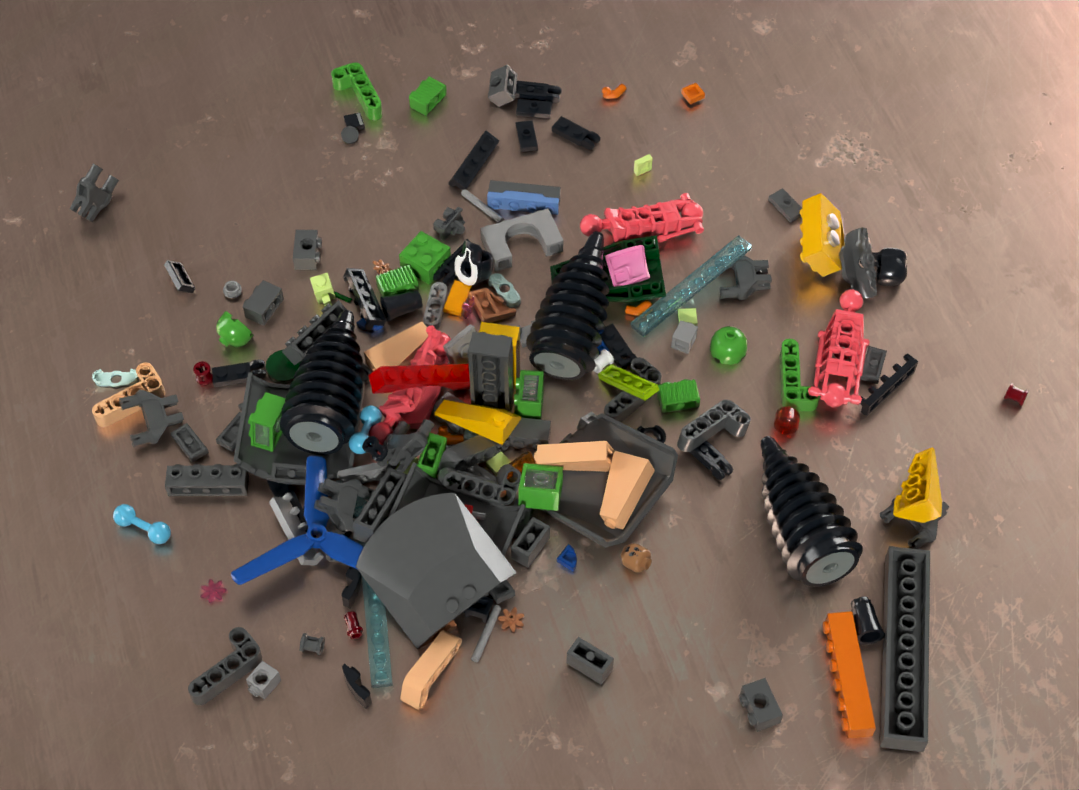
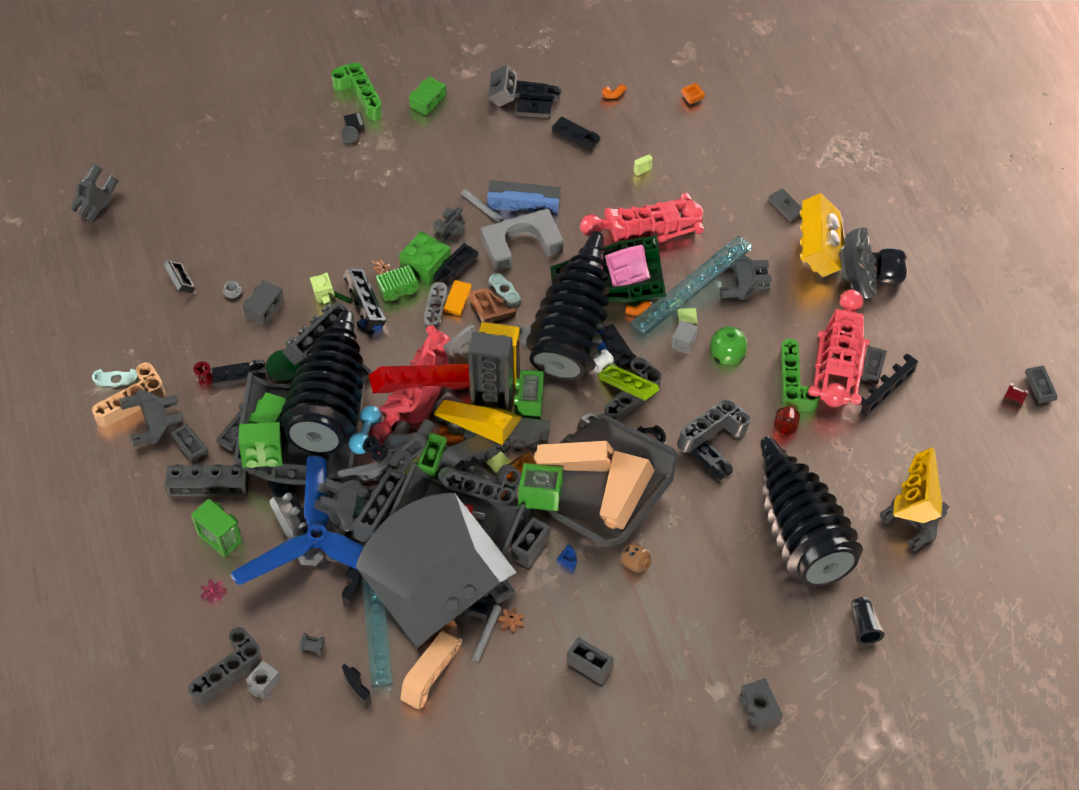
medium azure piece [113,504,171,544] -> none
bright green cylinder [216,311,254,347] -> none
dark grey brick [293,230,322,270] -> none
dark red pin [344,611,363,639] -> none
light nougat slope [364,322,428,372] -> none
black plant [380,290,423,322] -> none
black hinge [448,130,500,191] -> none
black piece [455,239,494,286] -> none
clear pink plant [461,296,475,319] -> none
black plate [515,120,538,152] -> none
bright green brick [657,379,700,413] -> none
orange brick [822,611,876,739] -> none
dark grey brick [880,546,930,752] -> none
none -> bright green piece [191,498,242,557]
none -> bright green piece [239,422,283,468]
none -> dark grey plate [1025,365,1058,404]

